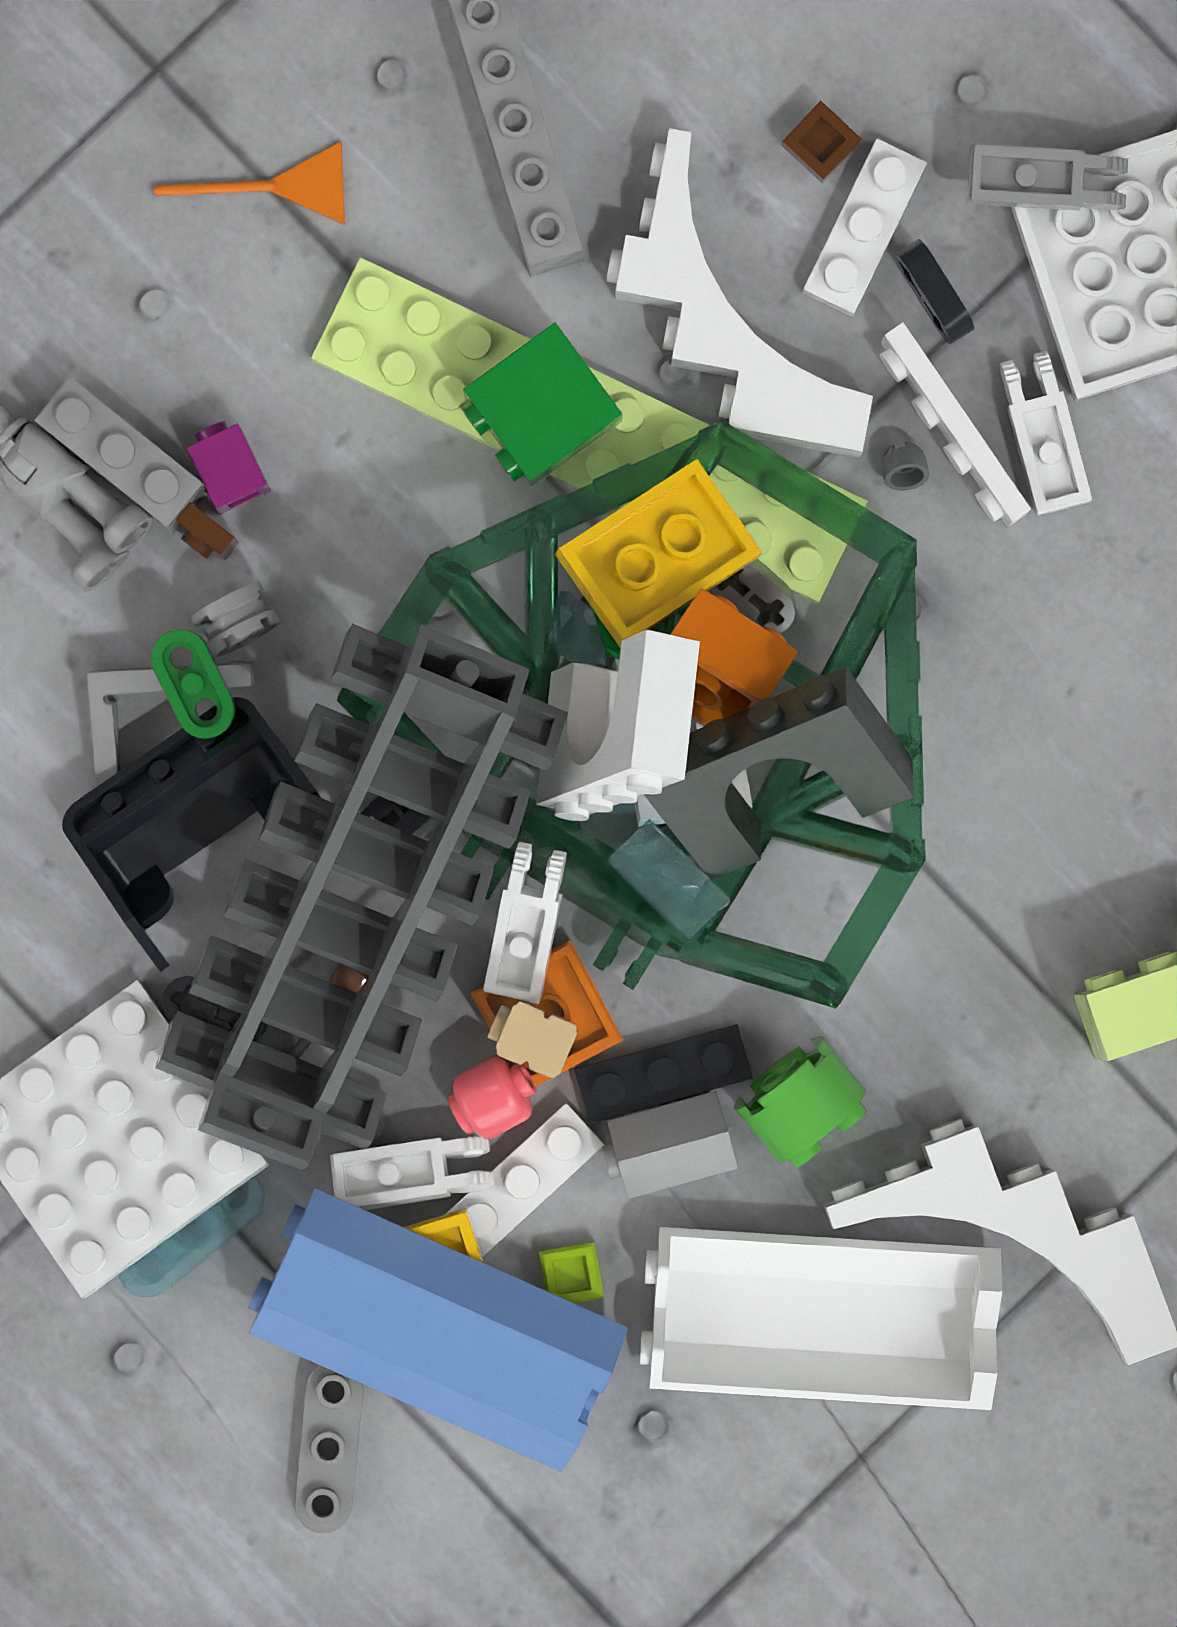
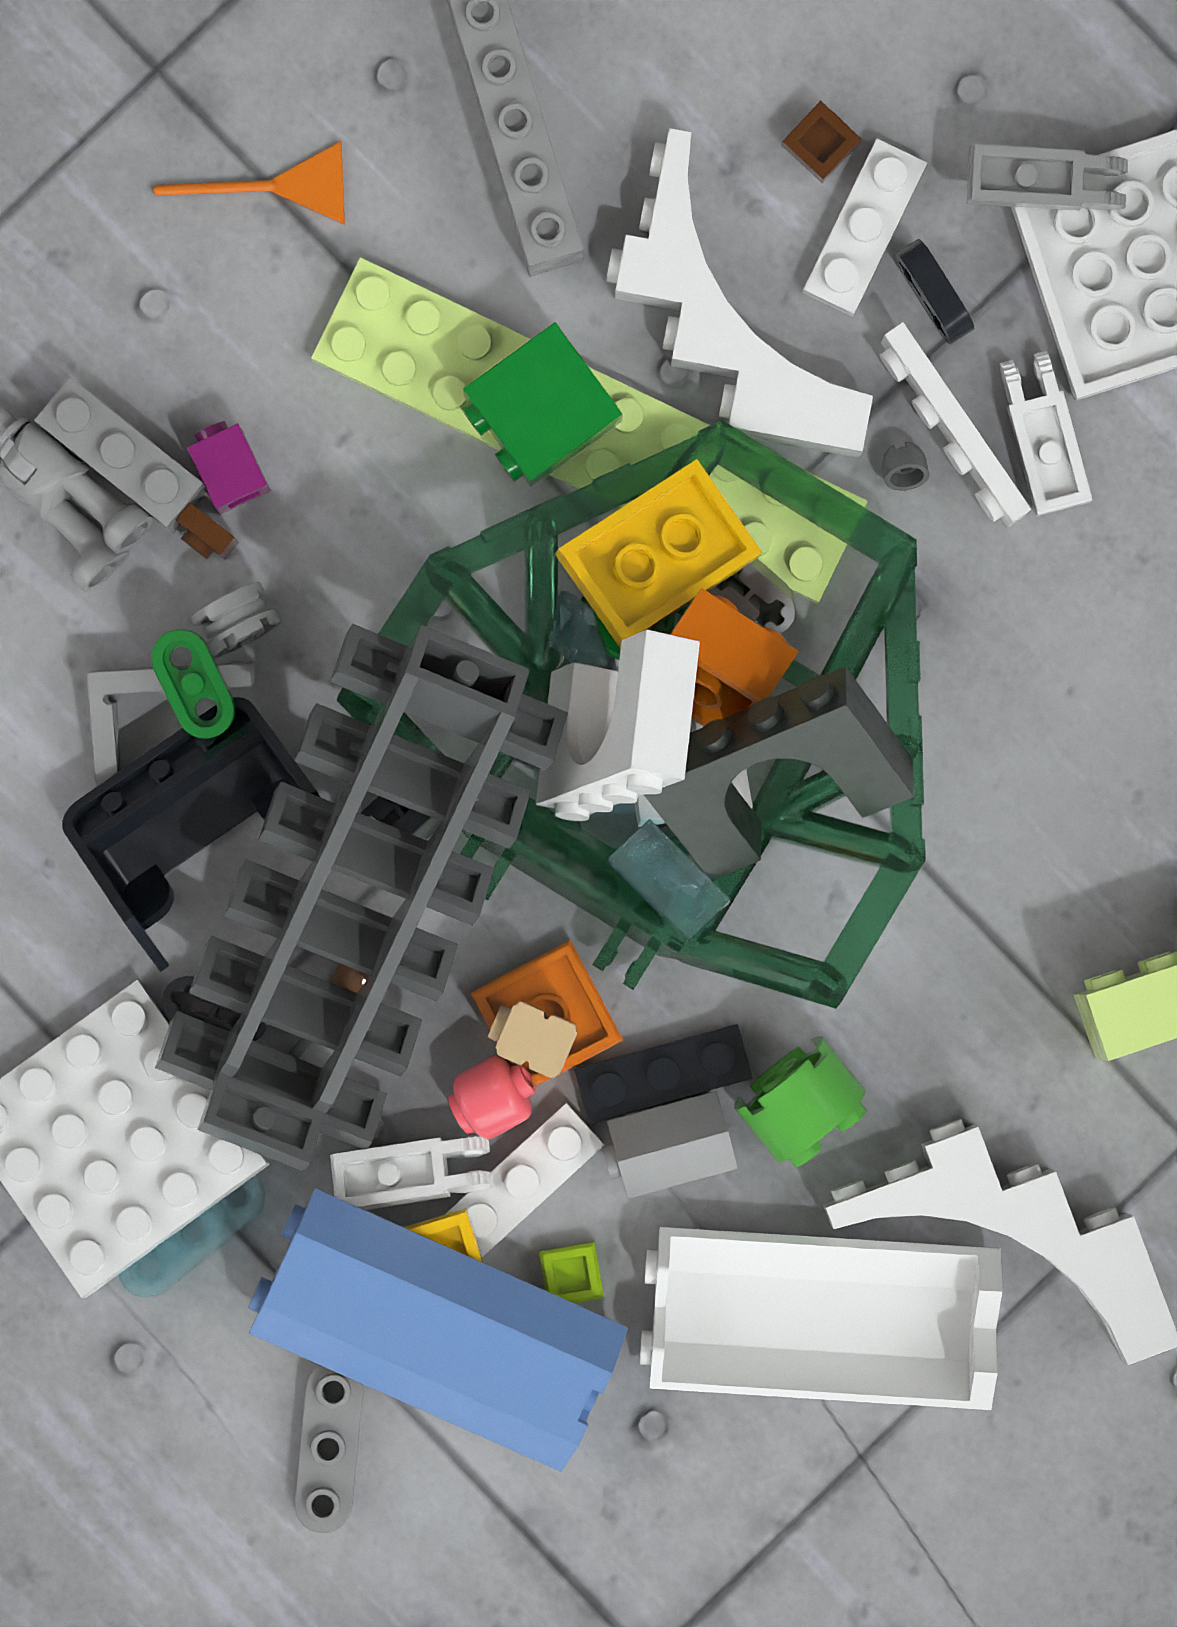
white hinge [483,842,567,1004] -> none

